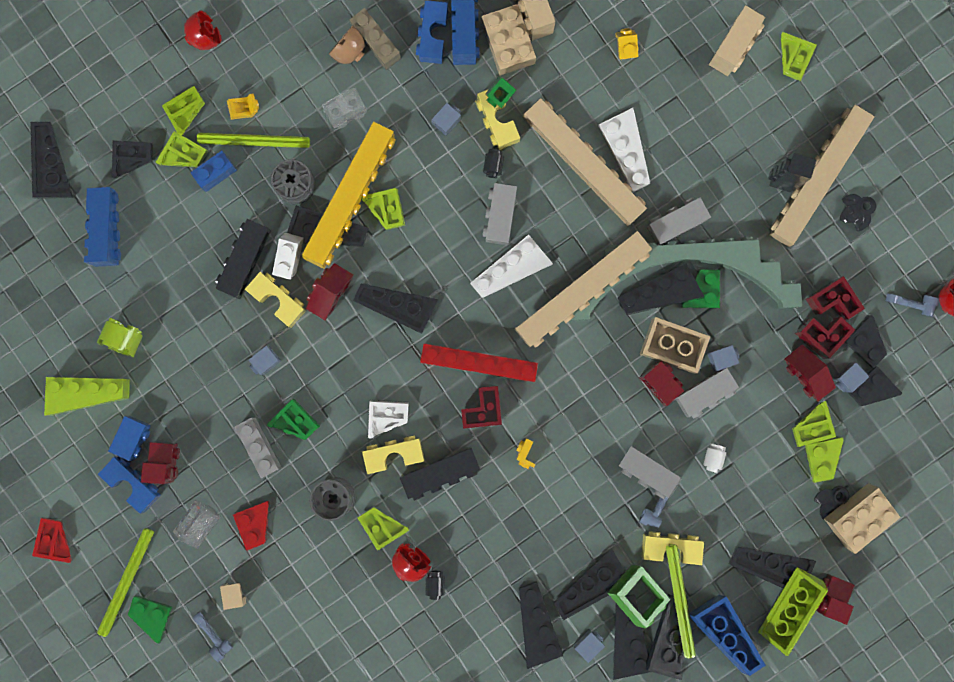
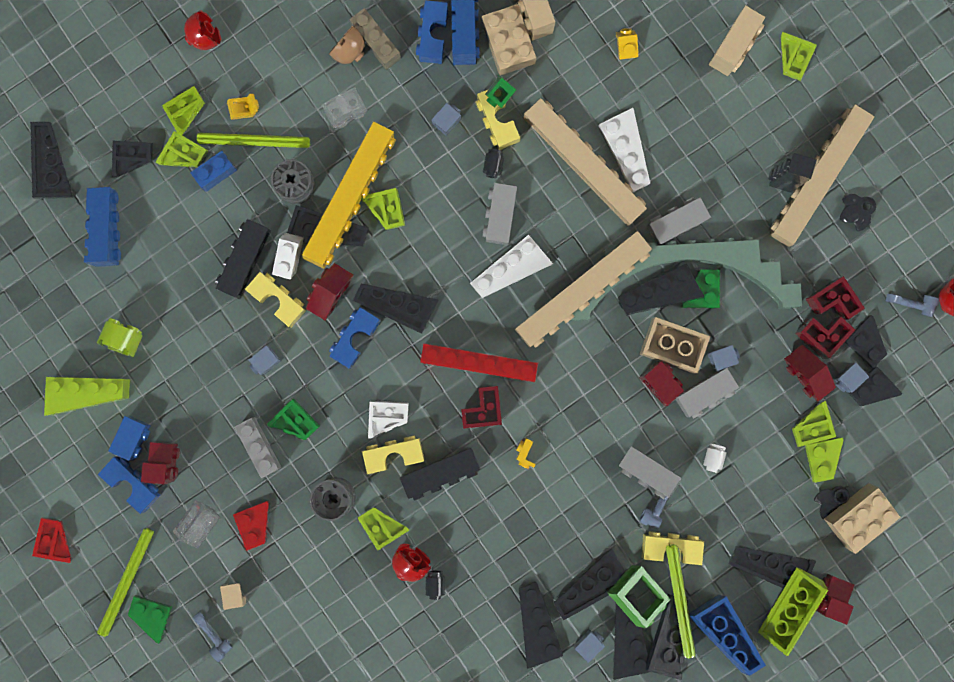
none -> blue arch [329,307,381,369]

